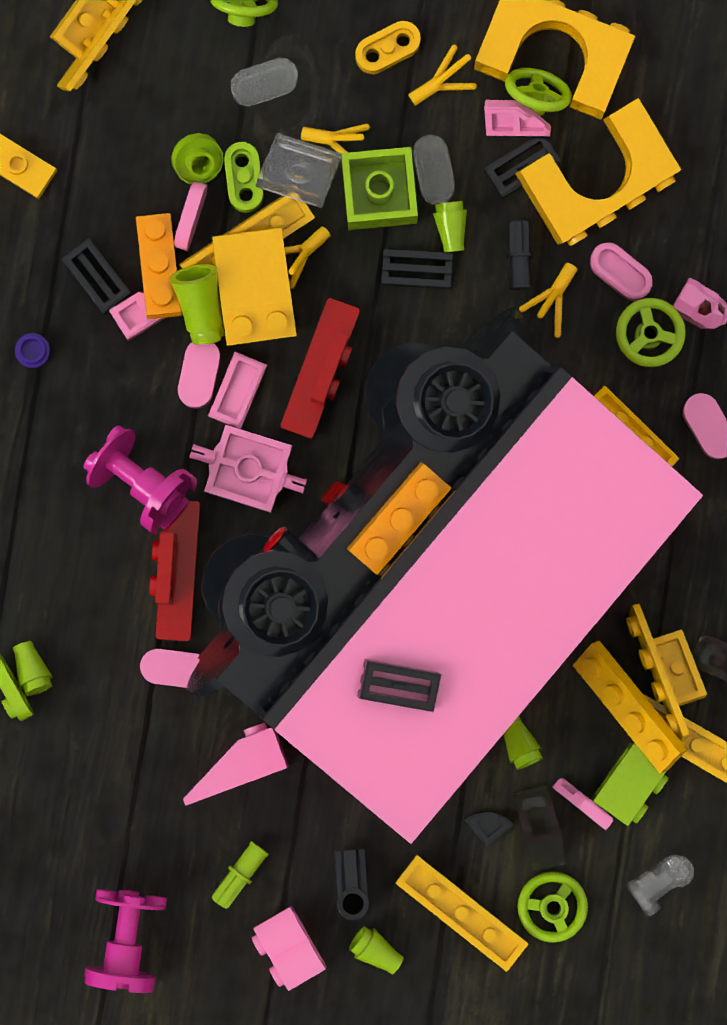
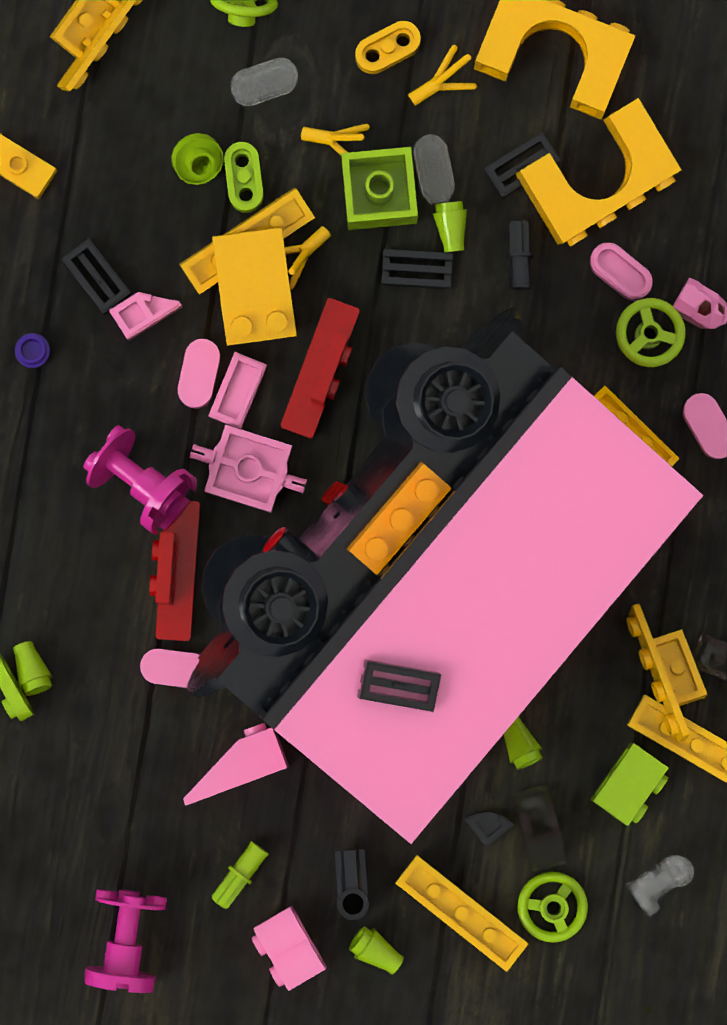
light orange plate [136,213,182,320] -> none
lime plant [169,264,225,345] -> none
bright pink tile [174,181,208,251] -> none
clear tile [256,133,341,208] -> none
bright pink tile [484,100,551,136] -> none
lime piece [505,68,572,116] -> none
yellow plant [519,263,577,338] -> none
bright pink tile [552,778,613,830] -> none
yellow plate [573,641,688,774] -> none

